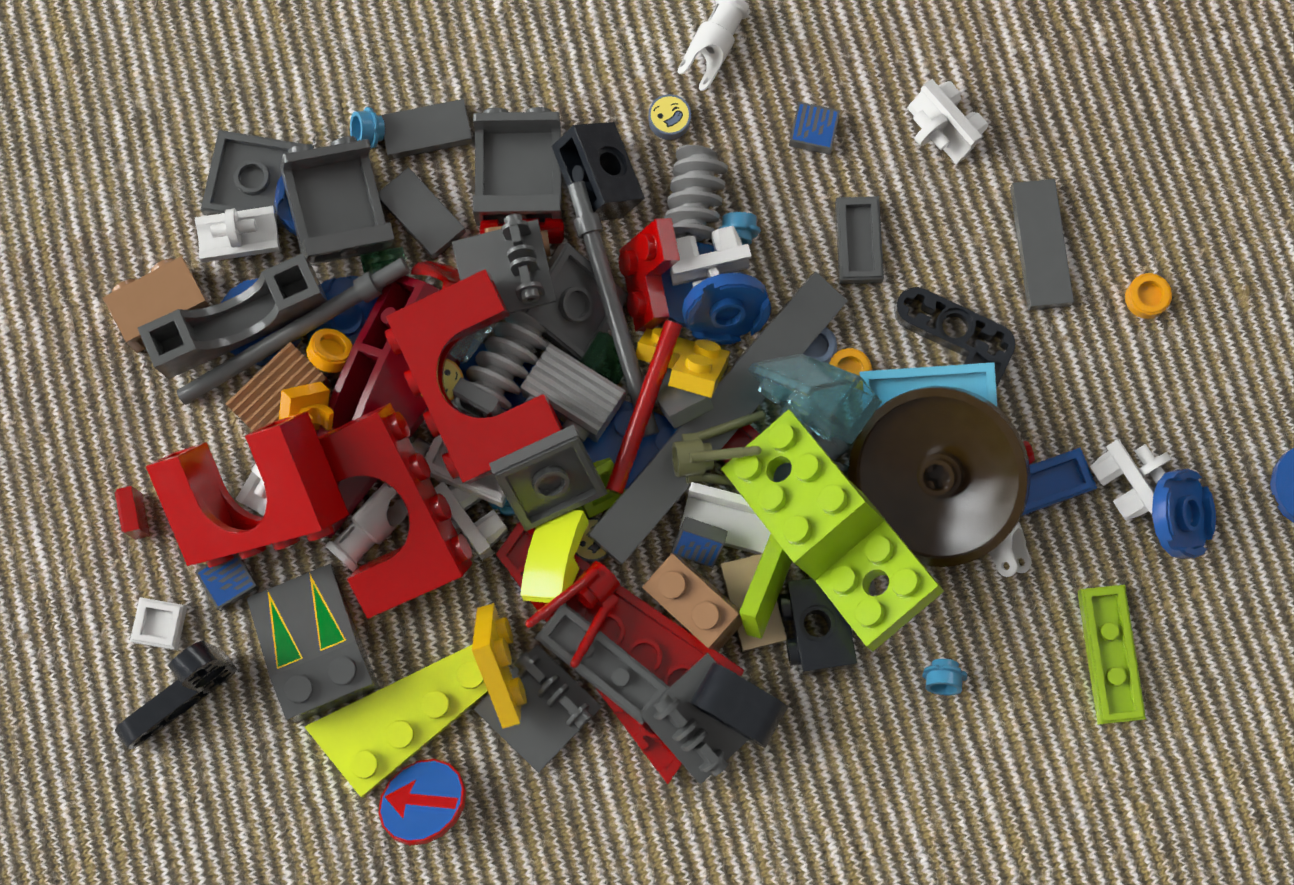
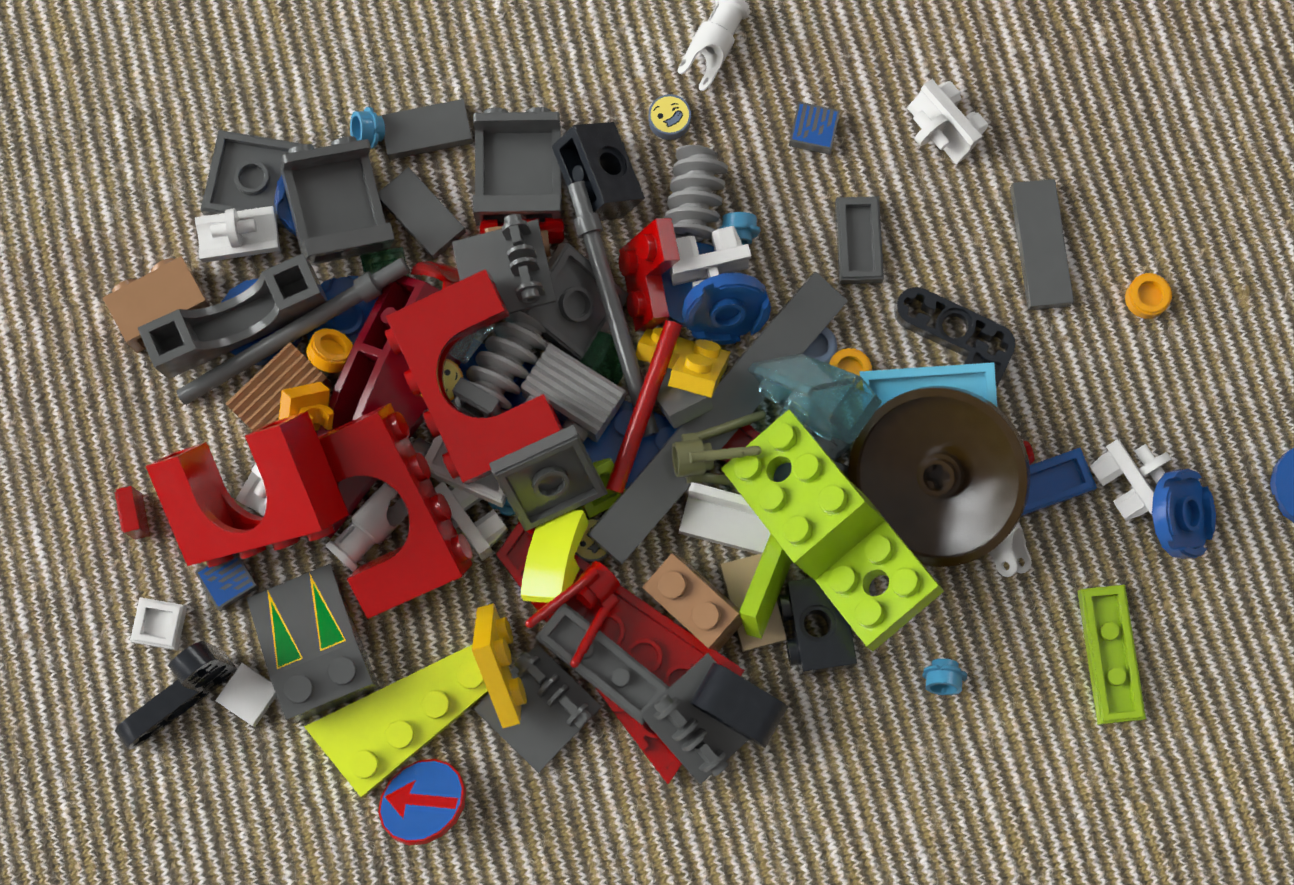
dark grey tile [671,517,728,568] -> none
none -> white tile [215,663,277,727]

